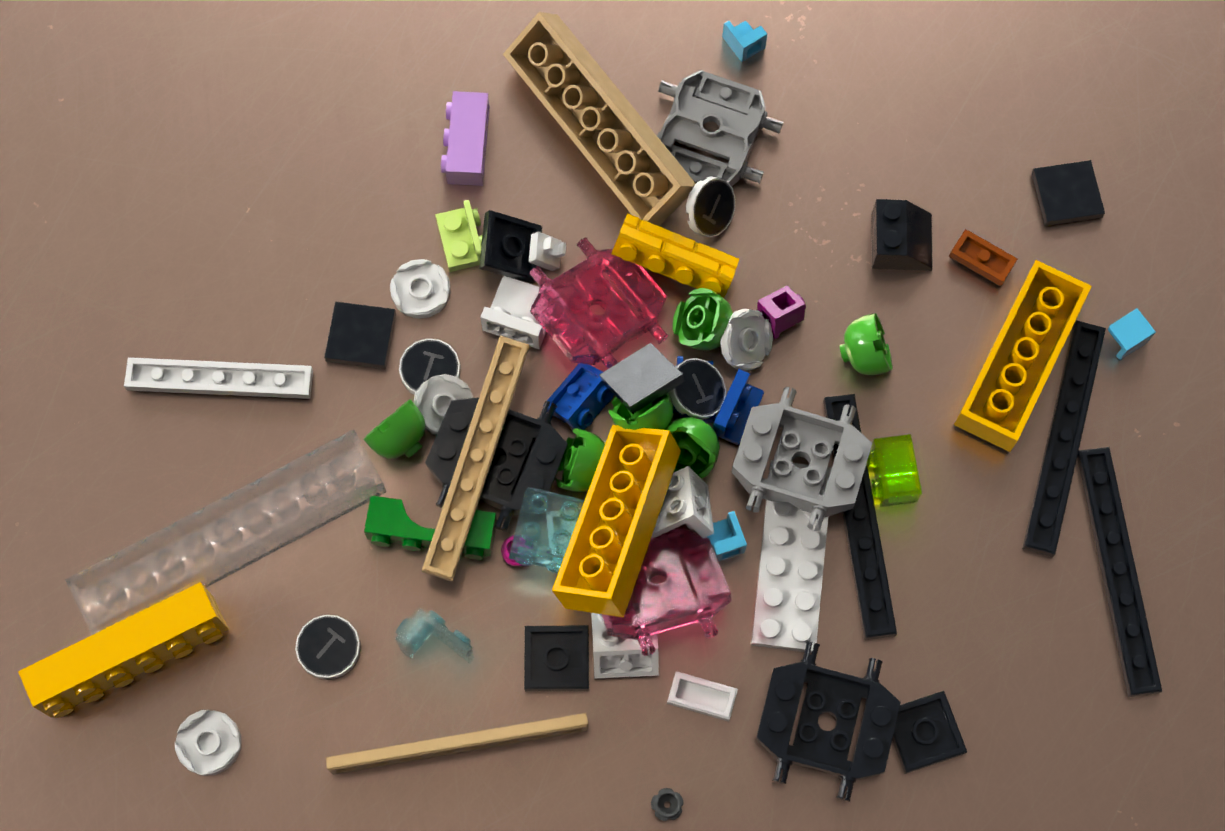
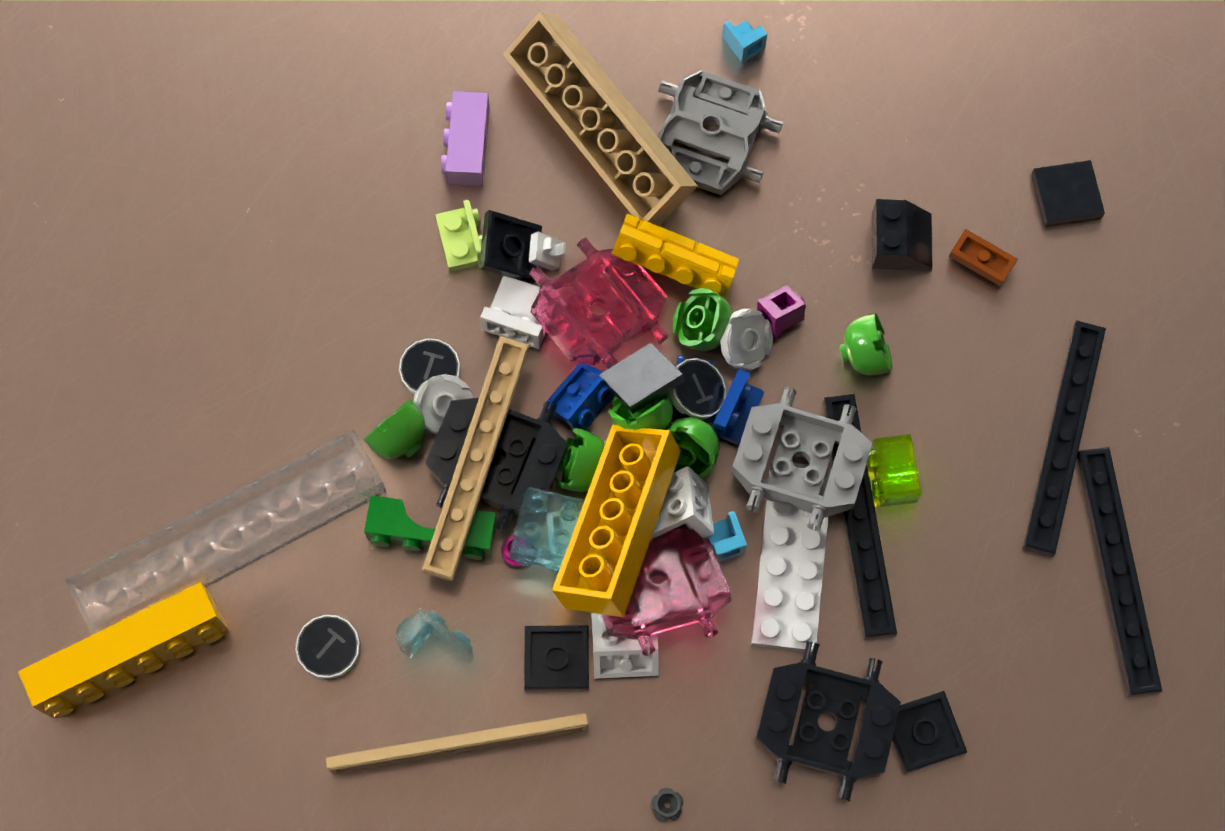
white plate [124,357,313,399] -> none
white tile [175,710,241,776] -> none
black tile [324,301,396,369] -> none
white tile [390,259,451,319] -> none
white tile [667,671,738,722] -> none
black tile [686,176,735,237] -> none
yellow brick [954,260,1092,452] -> none
medium azure panel [1108,308,1156,360] -> none

